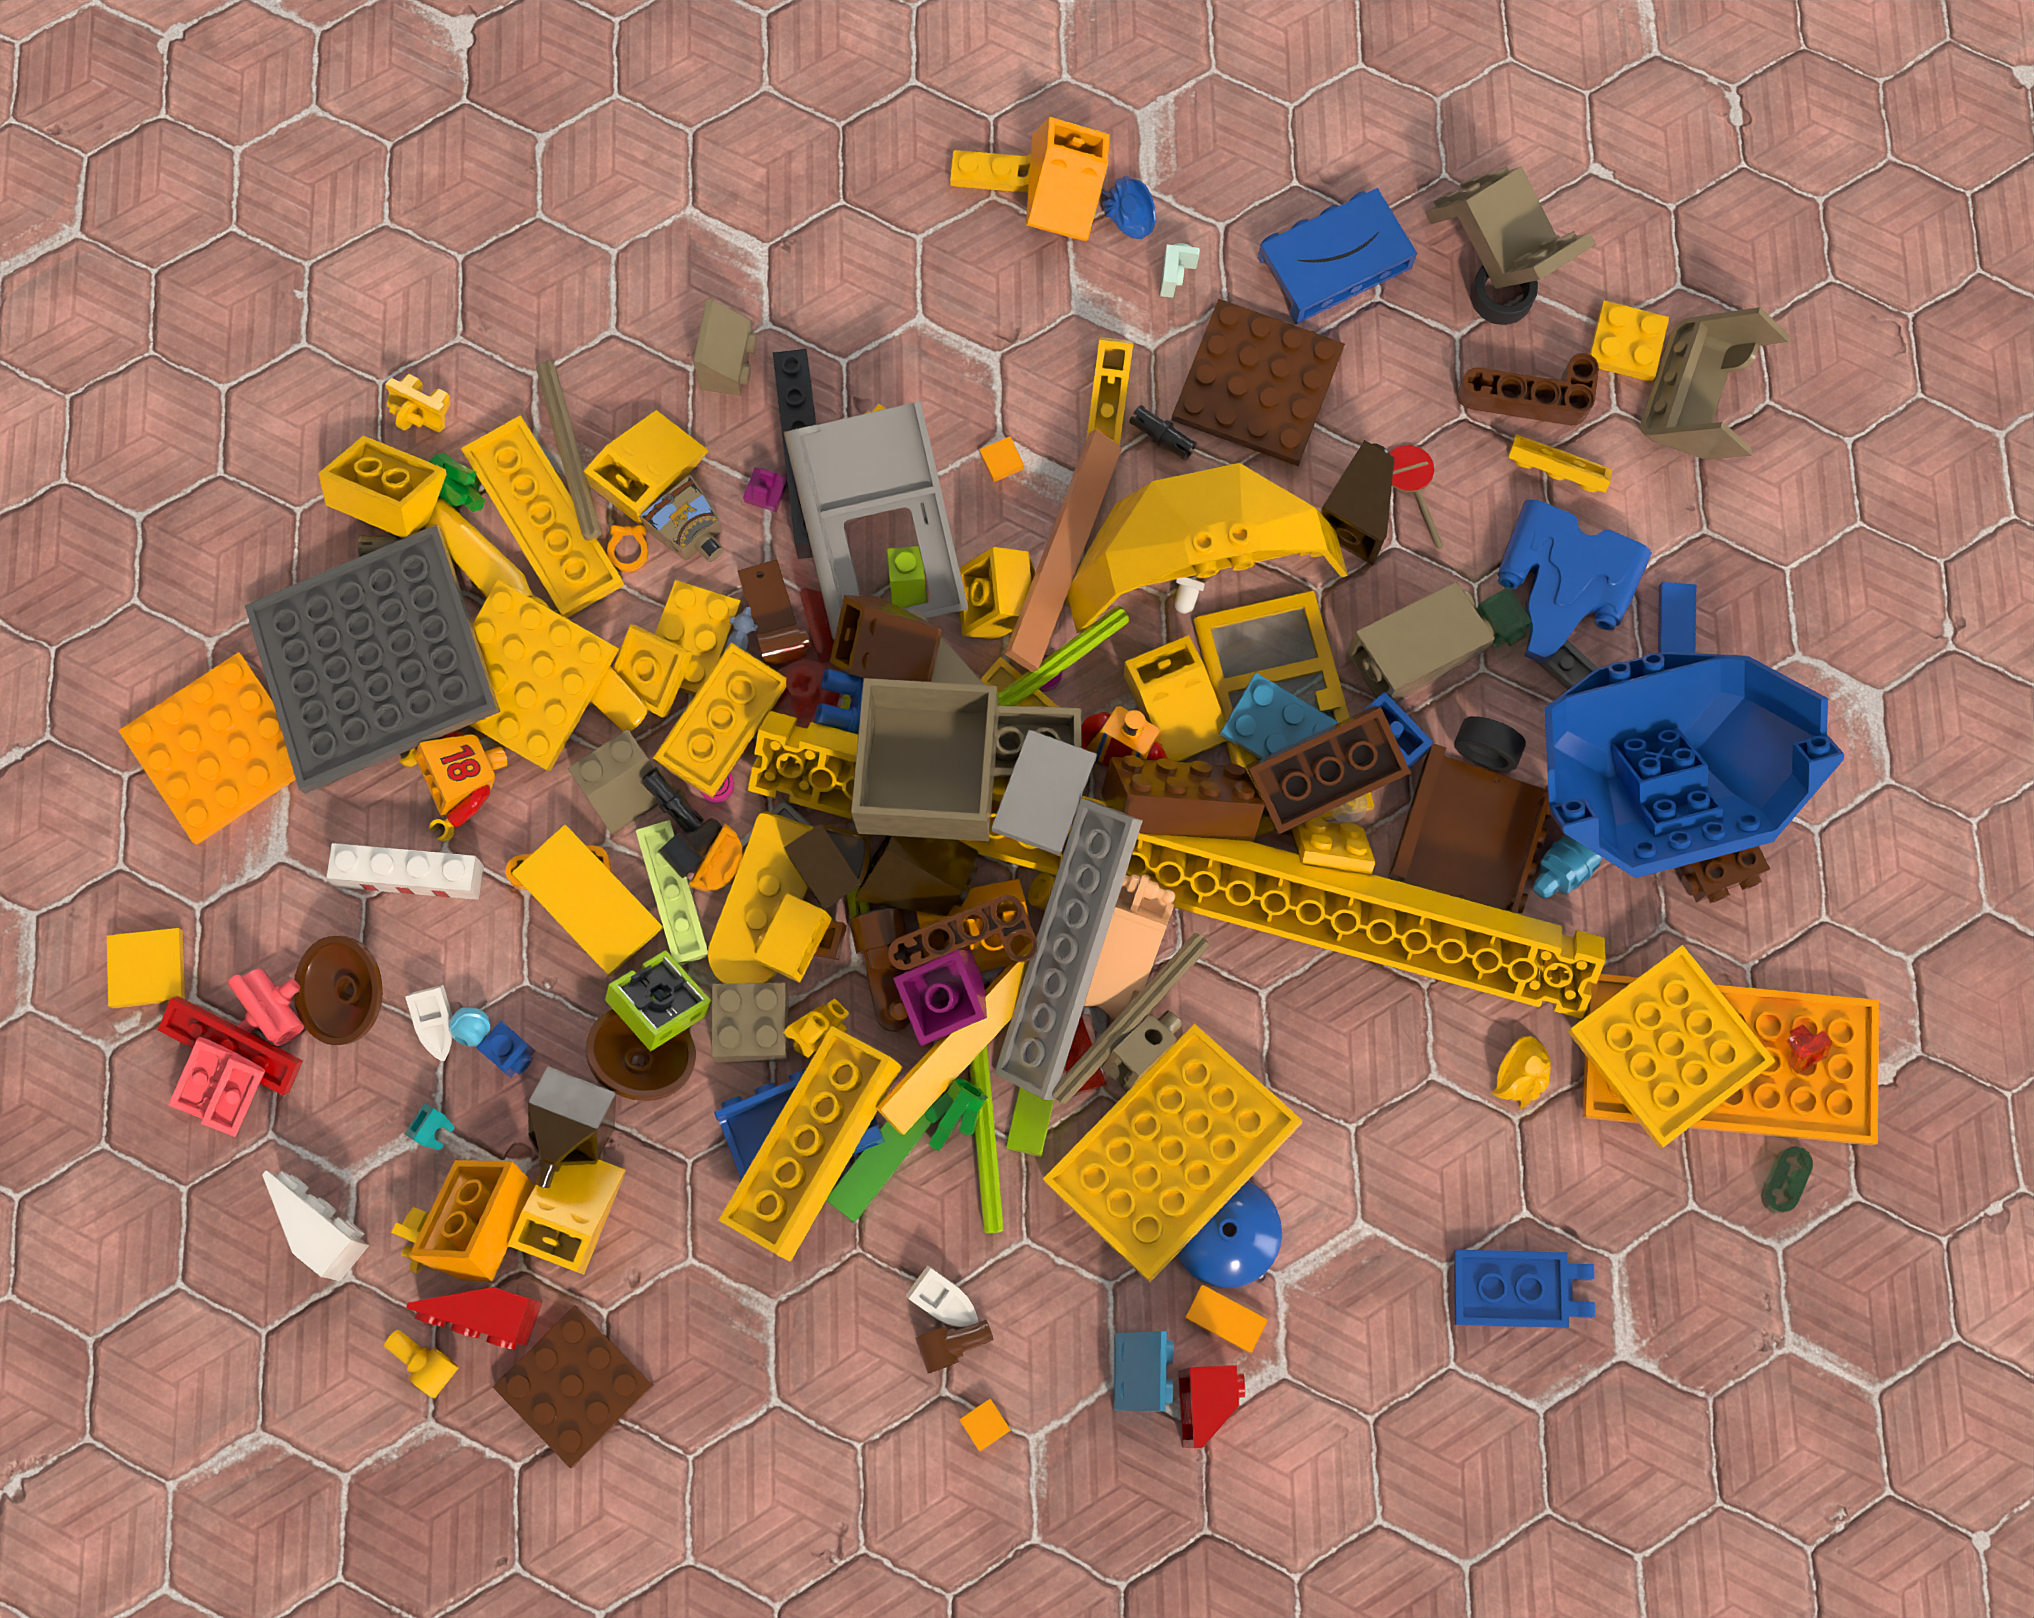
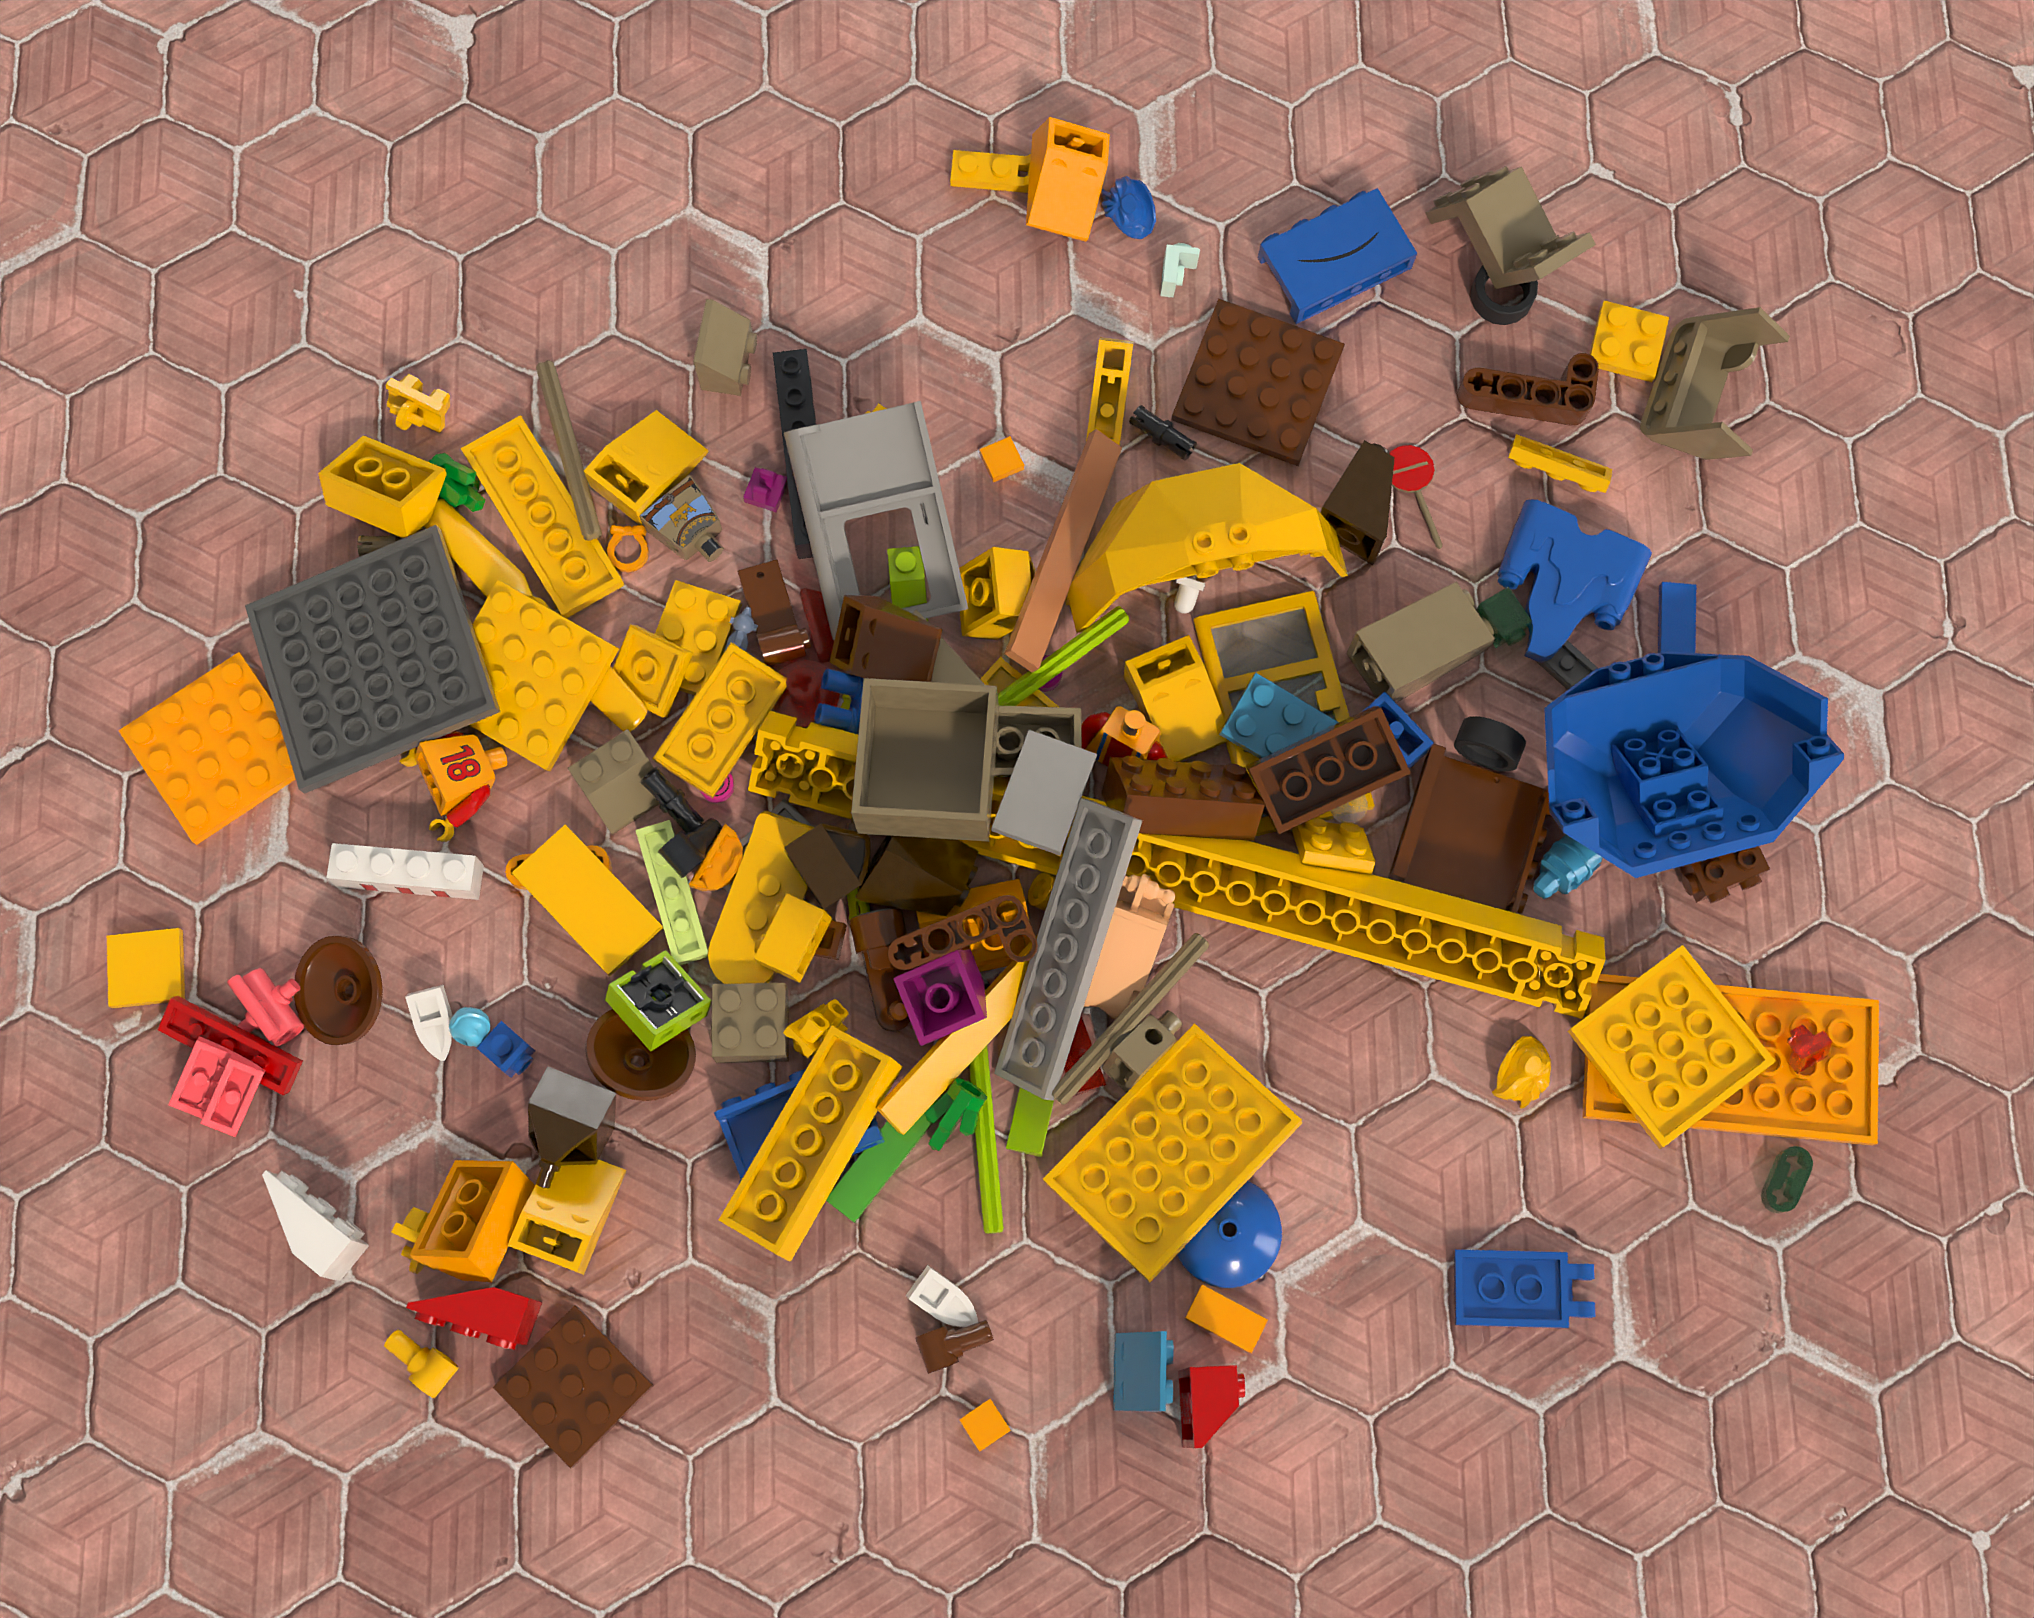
teal tile [404,1103,454,1150] -> none

